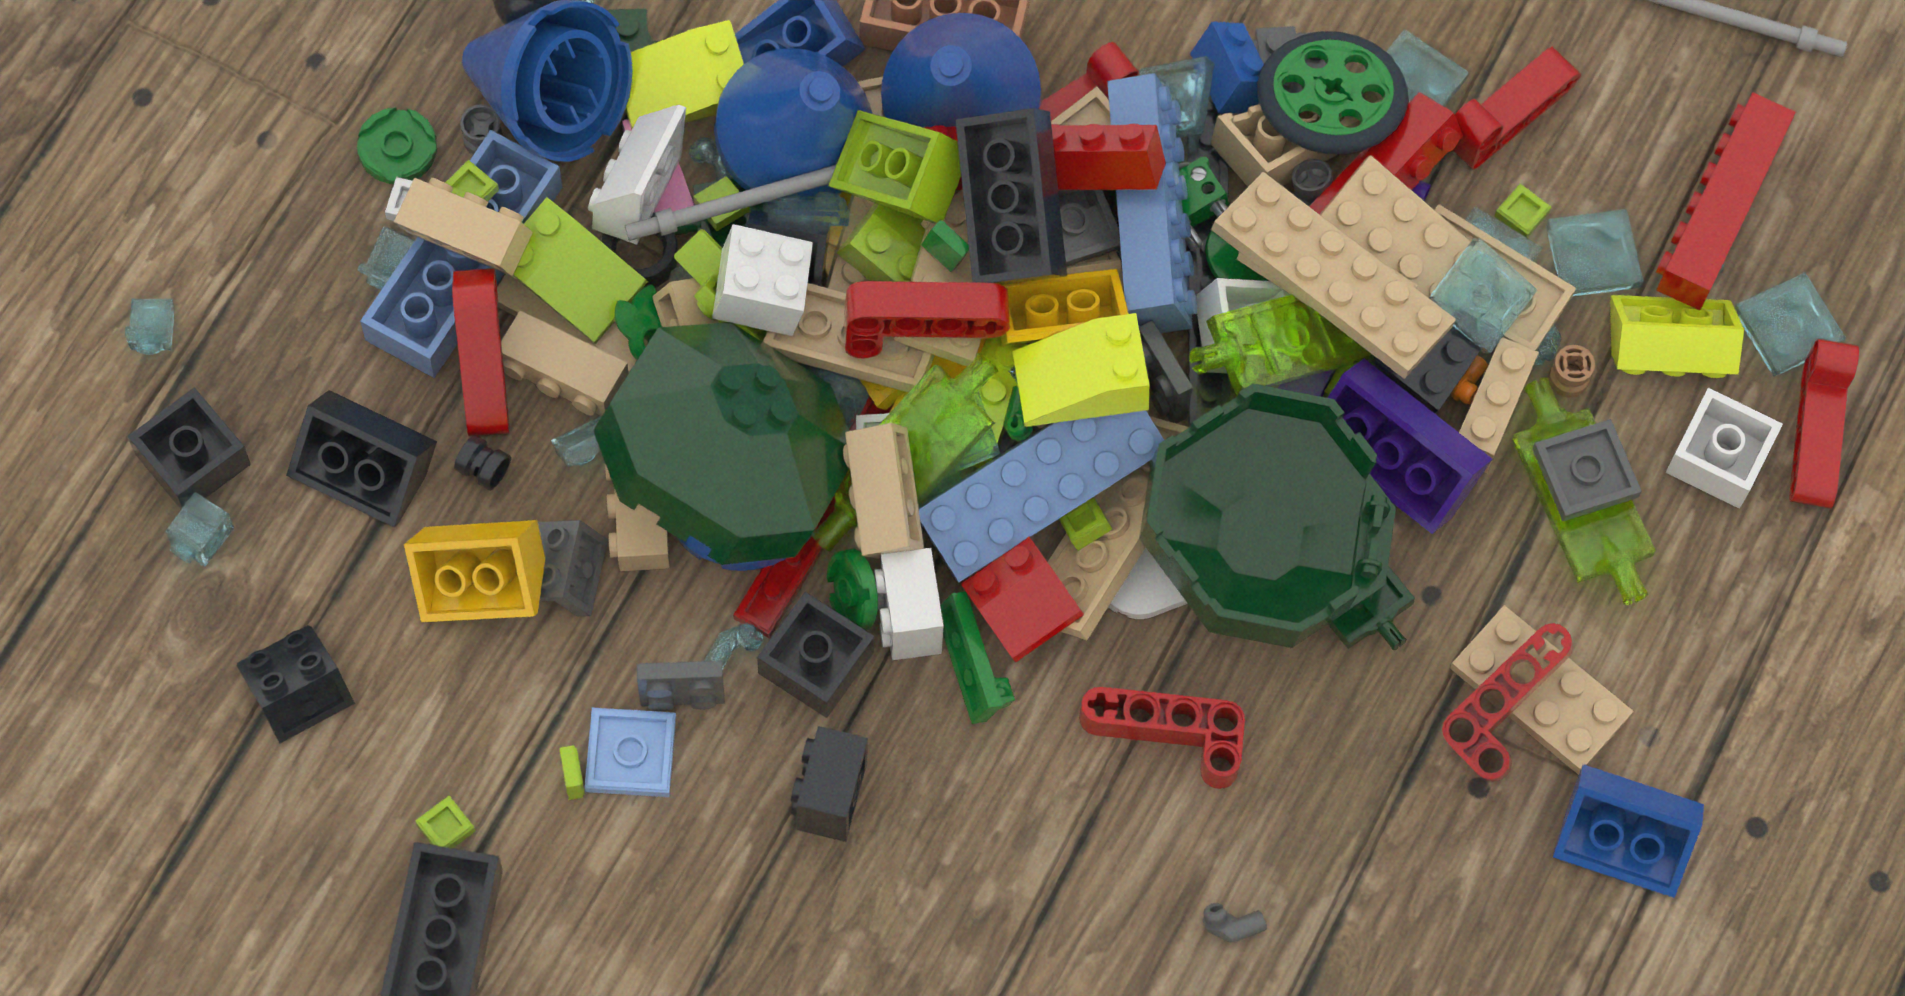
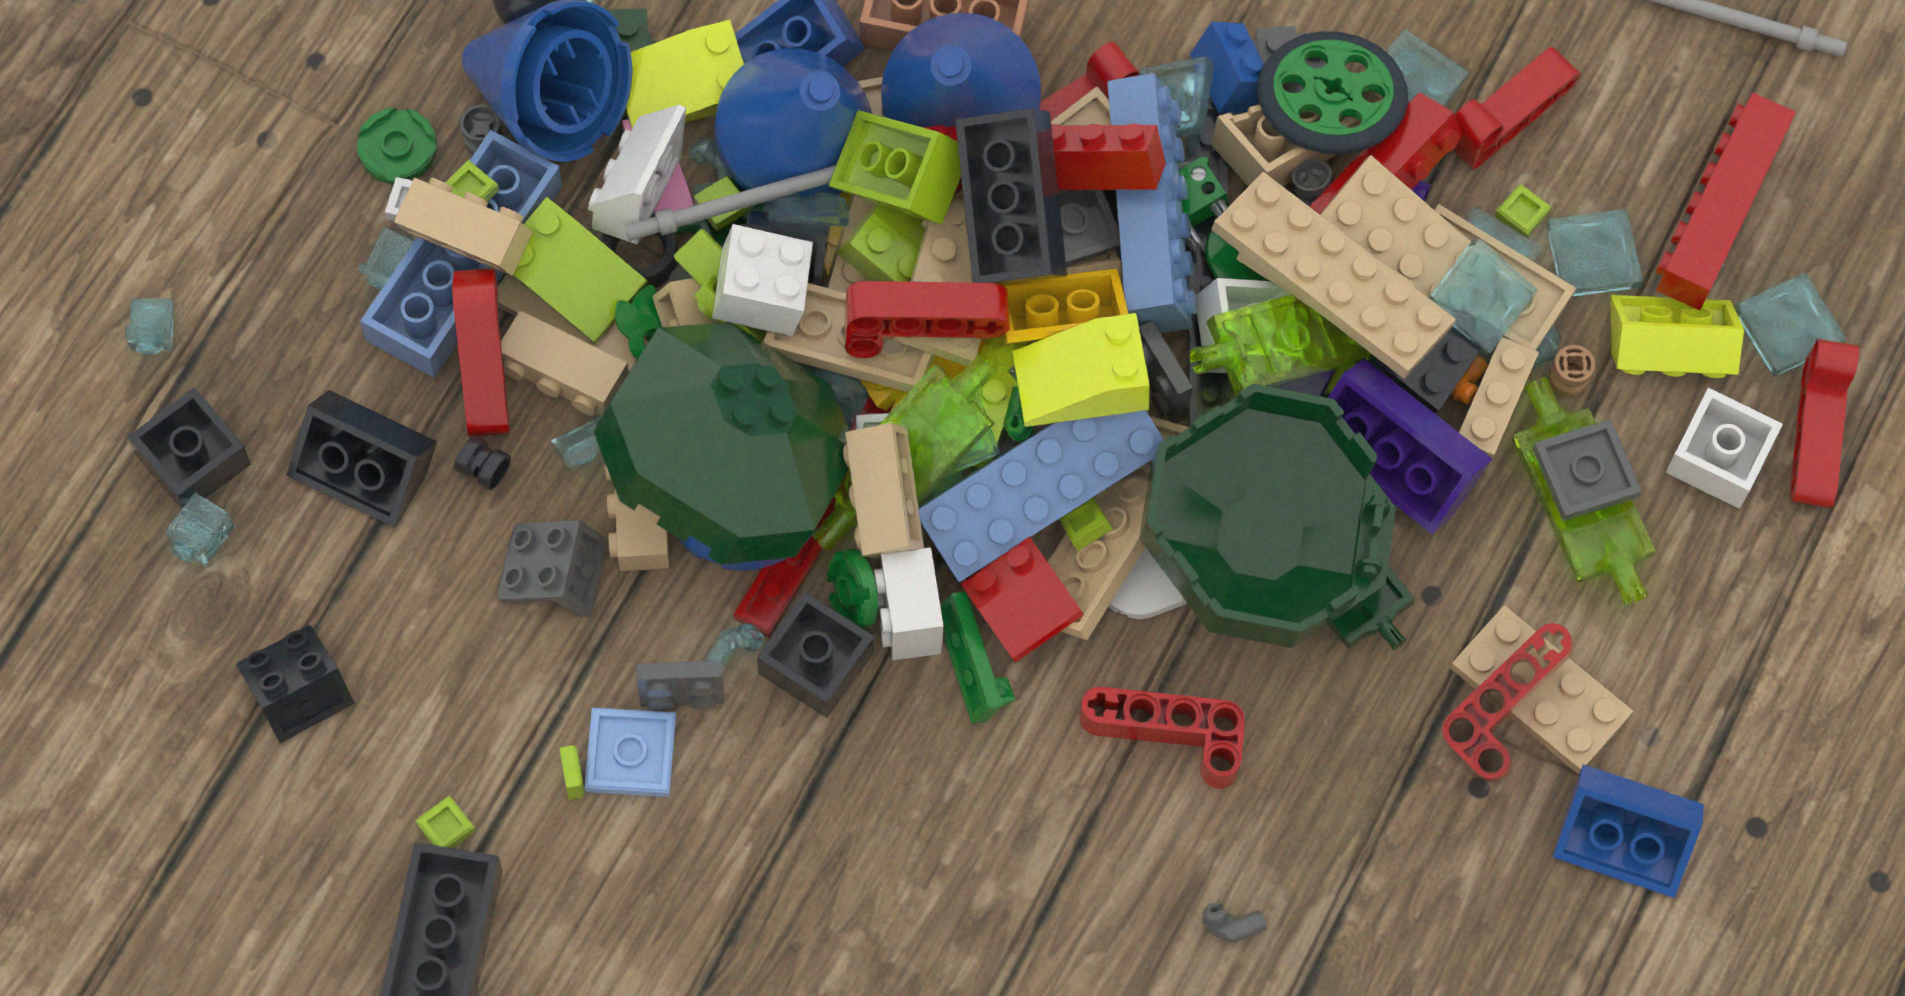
yellow slope [404,520,545,622] -> none
black brick [791,726,868,842] -> none
green tile [921,220,969,272] -> none

